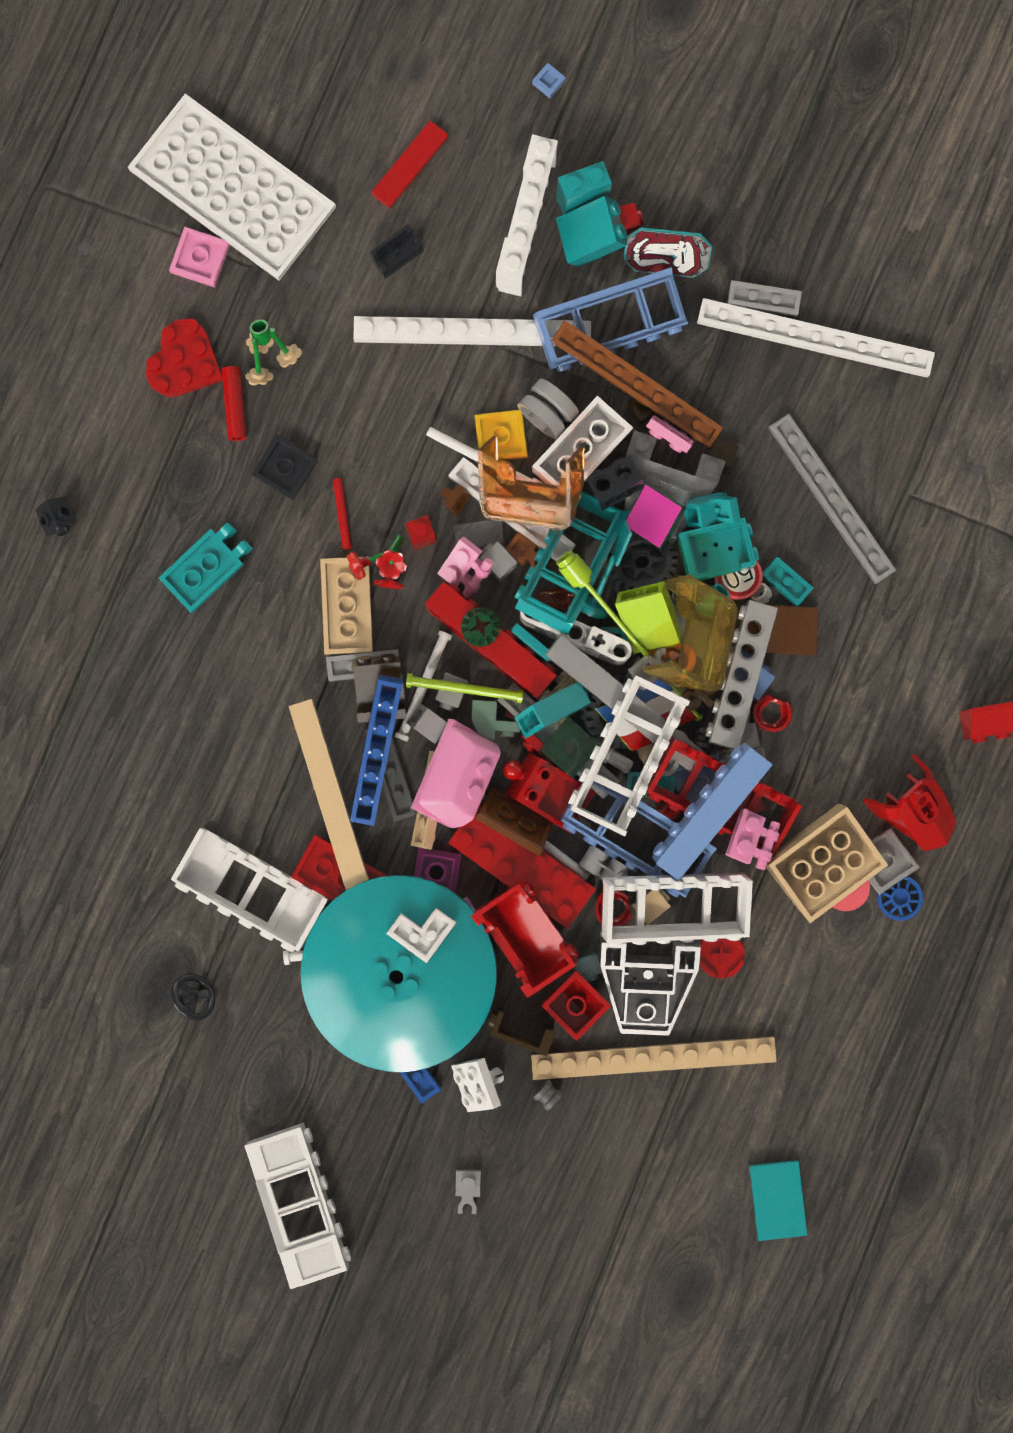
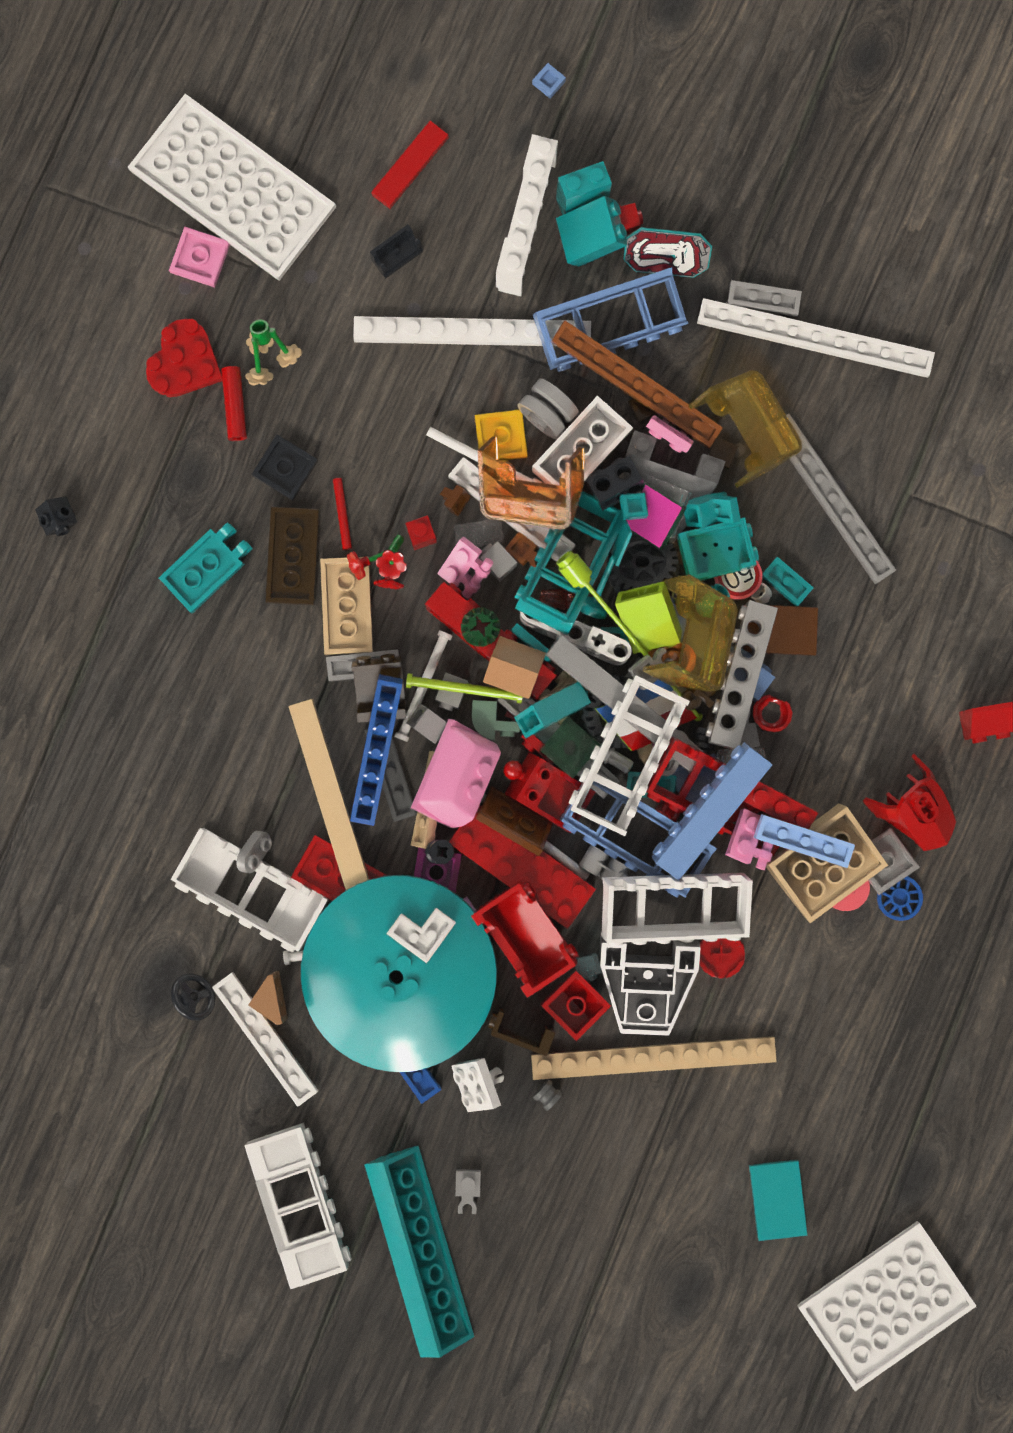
red piece [595,890,631,926] -> none
tan brick [631,889,671,925] -> none
none -> white plate [212,972,319,1107]
none -> light grey plate [237,831,272,873]
none -> medium nougat slope [248,971,288,1025]
none -> dark brown plate [265,507,320,606]
none -> teal slope [364,1146,474,1358]
none -> black wheel [425,840,454,864]
none -> medium nougat slope [483,636,546,699]
none -> teal tile [620,493,648,520]
none -> clear yellow windscreen [688,370,802,488]
none -> red plate [744,781,818,829]
none -> light blue plate [754,814,855,868]
none -> white plate [797,1221,976,1391]

